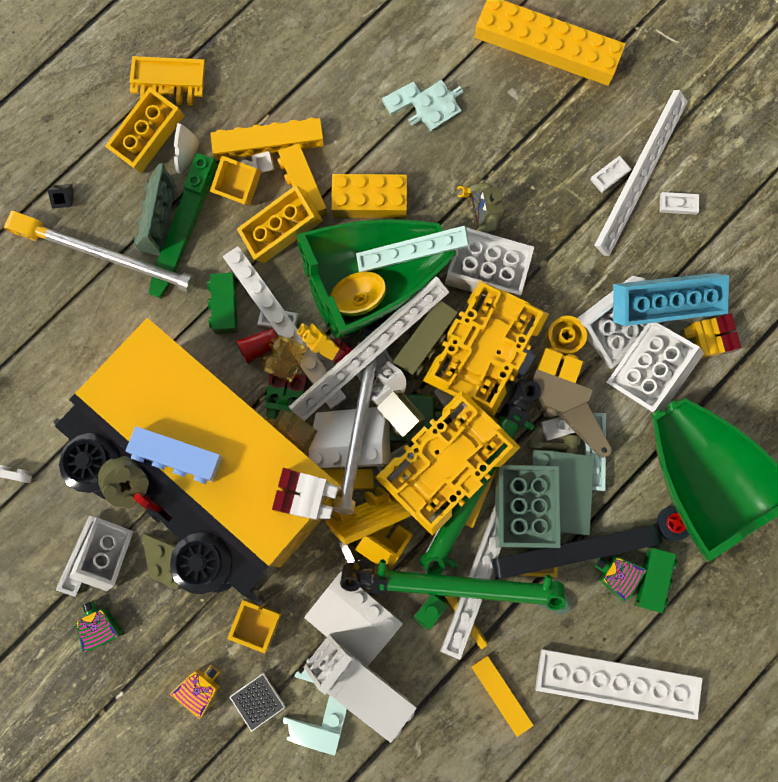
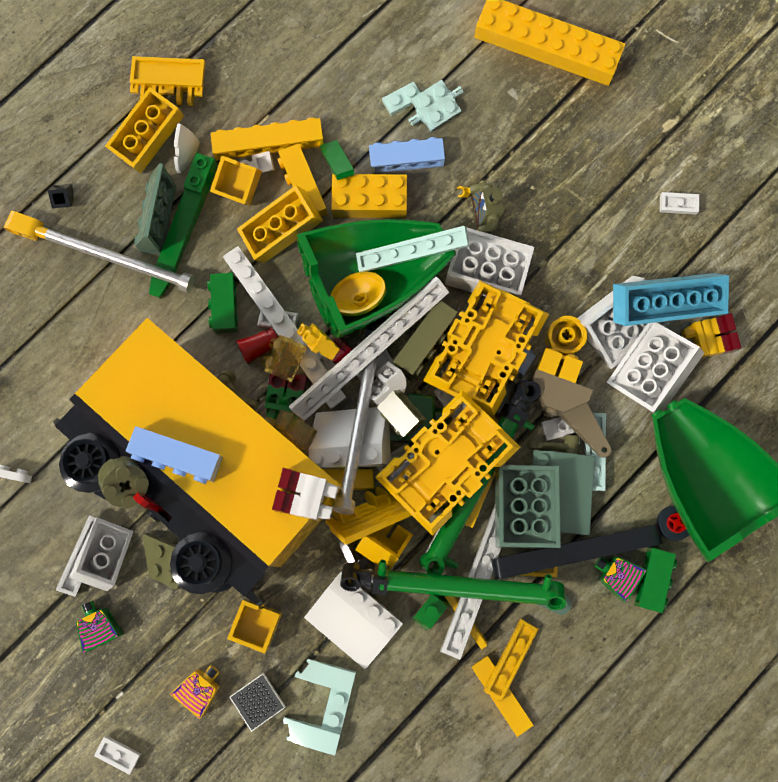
white brick [304,635,416,743] -> none
white plate [535,649,702,720] -> none
white plate [590,156,631,193] -> none
white plate [594,90,688,256] -> none
none -> white plate [94,735,141,775]
none -> olive brick [218,369,259,411]
none -> green tile [320,140,355,180]
none -> light blue brick [369,137,445,174]
none -> yellow tile [483,619,539,702]

